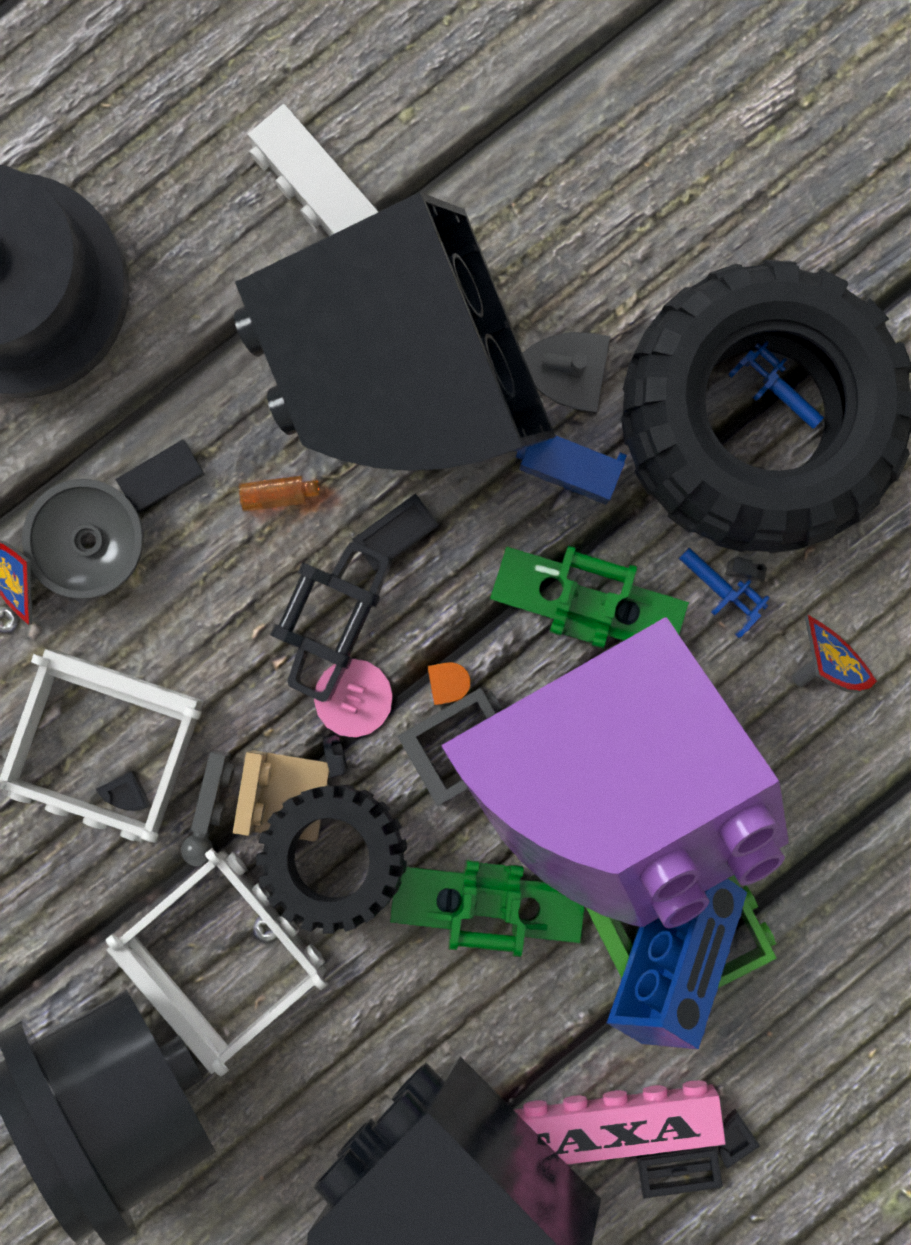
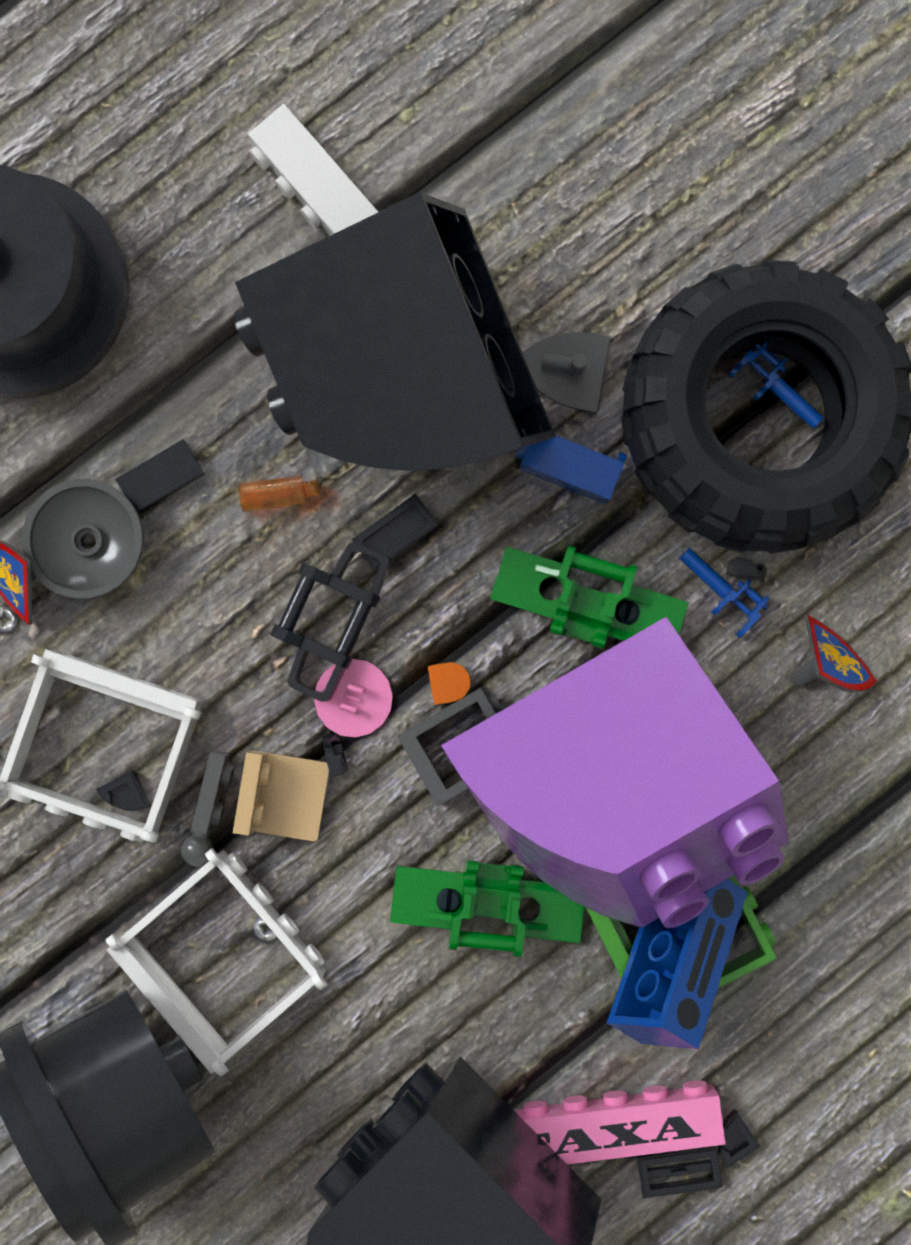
black tyre [256,785,407,934] -> none

